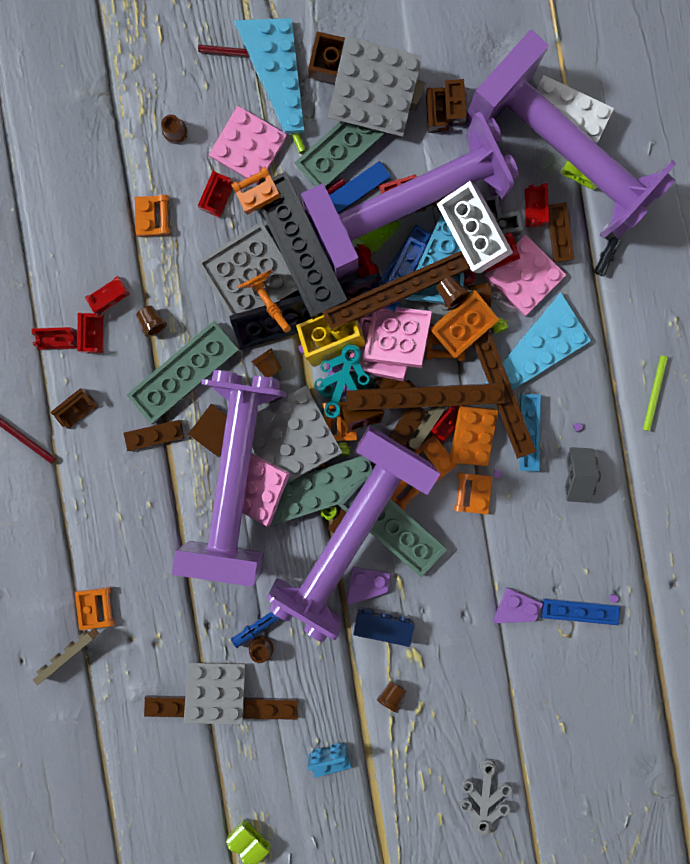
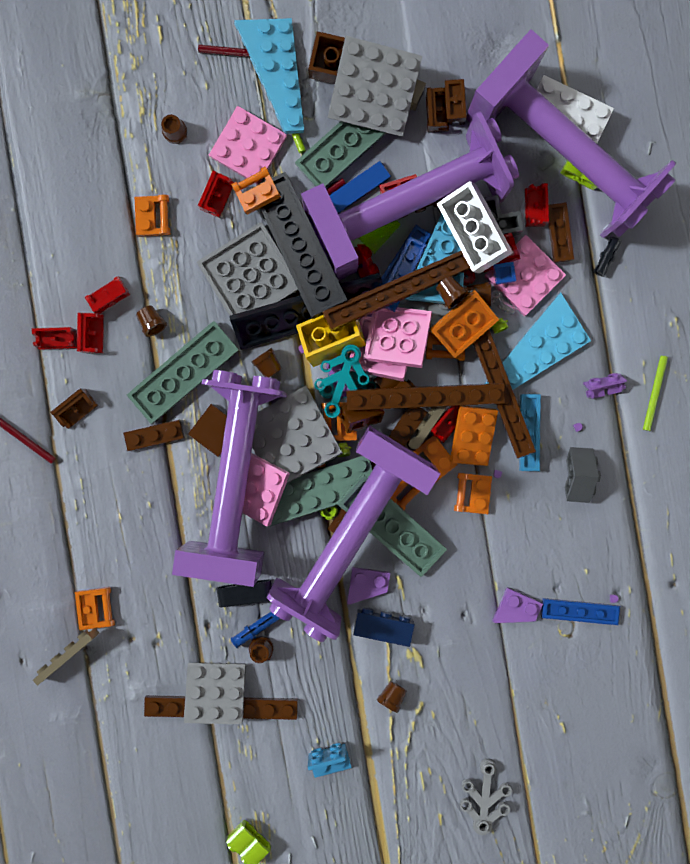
orange dish [237,269,291,333] -> none
none -> black beam [216,579,272,608]
none -> blue plate [493,262,516,285]
none -> medium lavender hinge [583,373,627,399]

